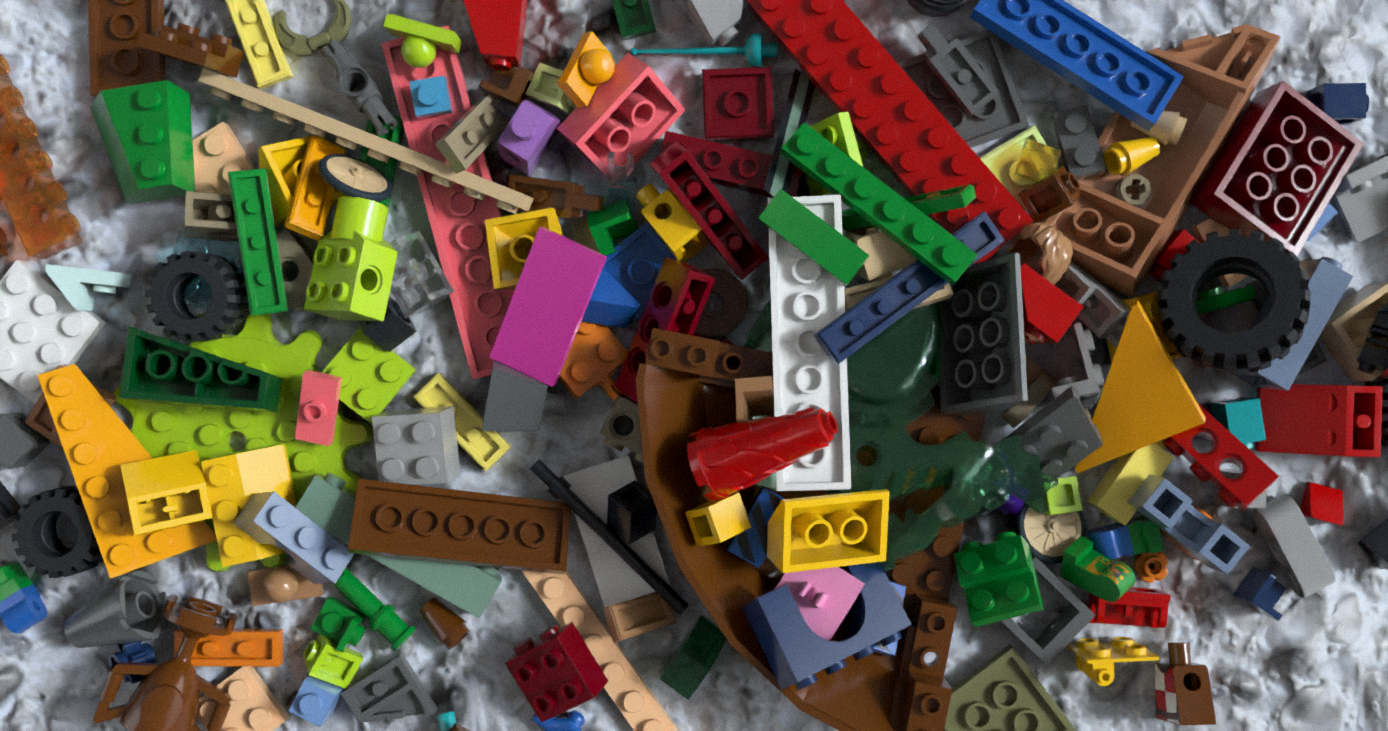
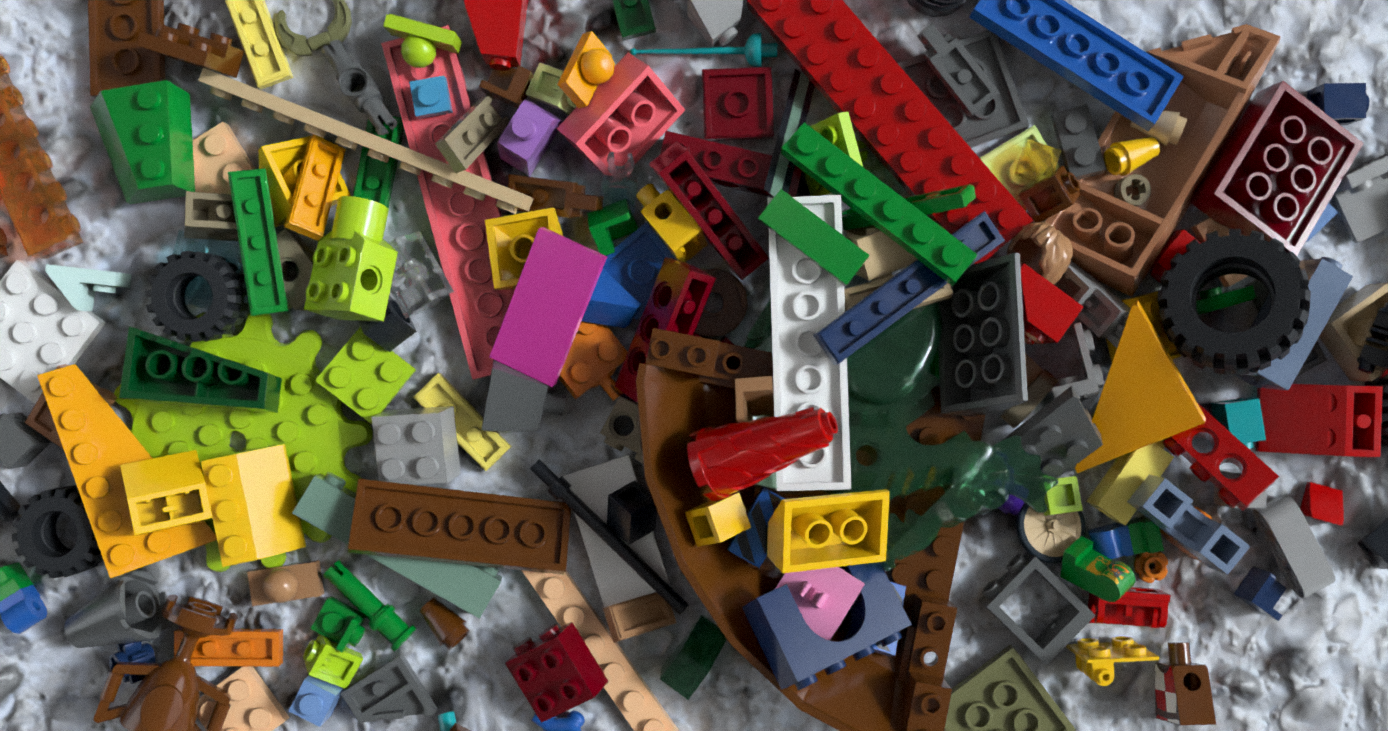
sand blue arch [233,491,354,584] -> none
coral plate [295,370,342,446] -> none
wheel [318,154,392,202] -> none
green plate [954,532,1044,627] -> none

